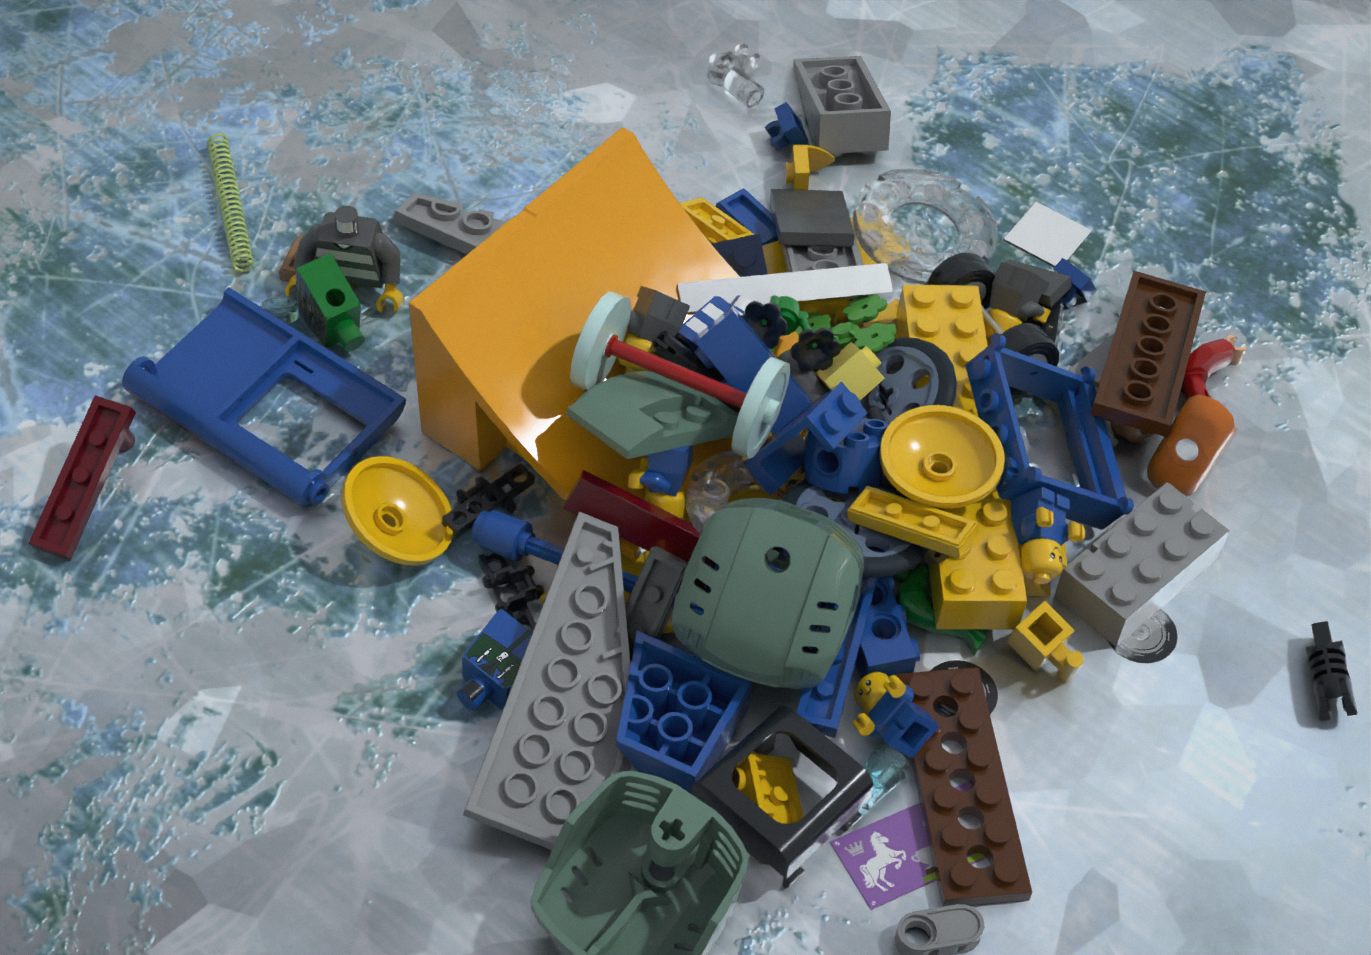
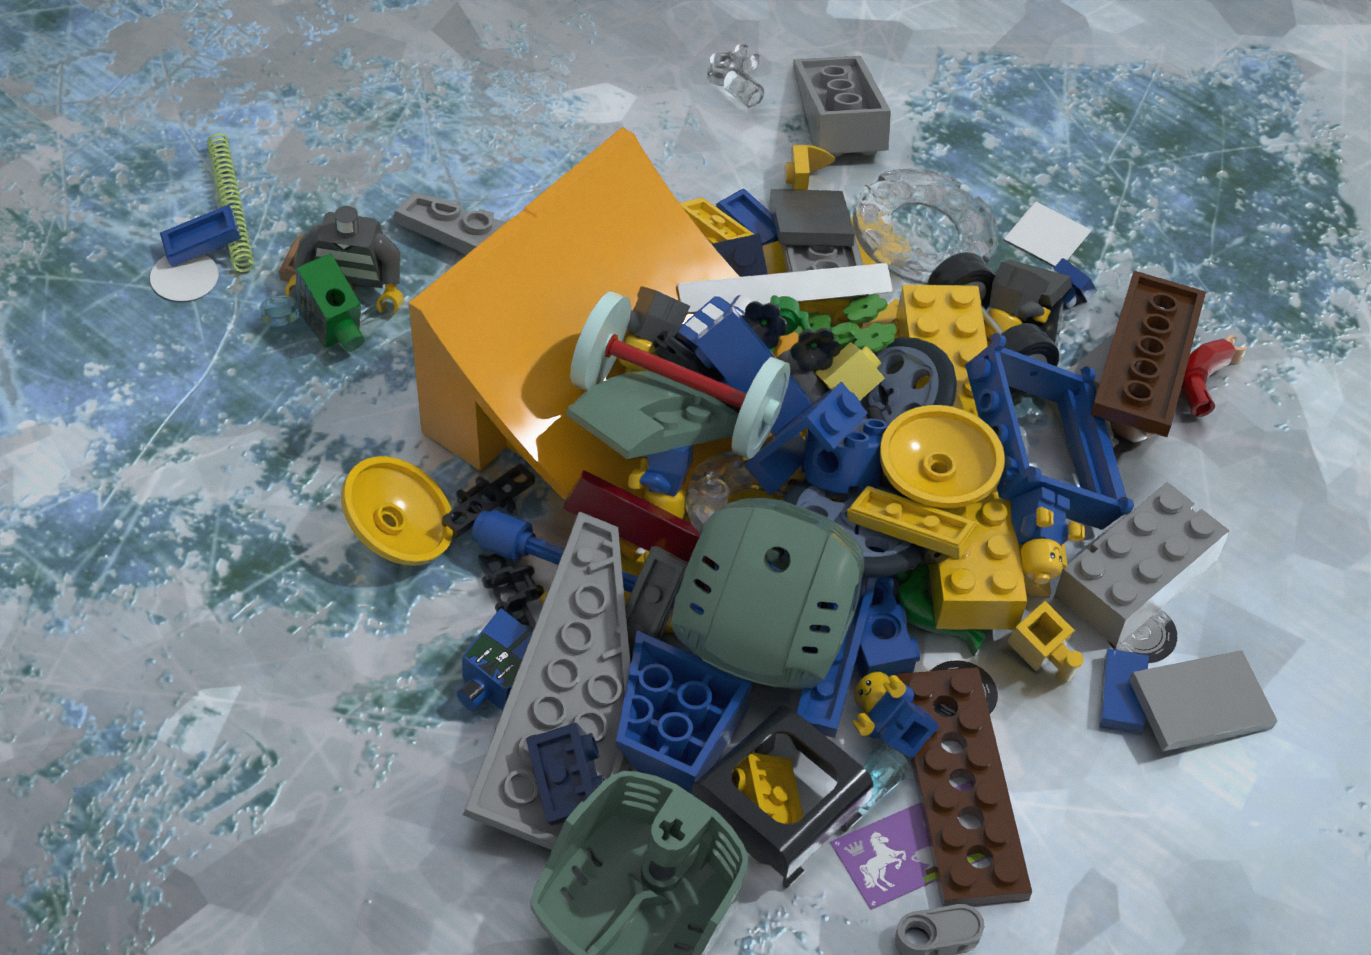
dark red piece [29,395,136,560] -> none
blue piece [122,287,406,508] -> none
blue tile [765,102,810,151] -> none
orange piece [1147,394,1239,497] -> none
black hinge [1306,621,1358,721] -> none
none -> white sticker [150,254,219,301]
none -> blue tile [160,204,241,267]
none -> dark blue bracket [526,723,605,826]
none -> blue tile [1099,649,1149,733]
none -> light grey tile [1129,650,1278,752]

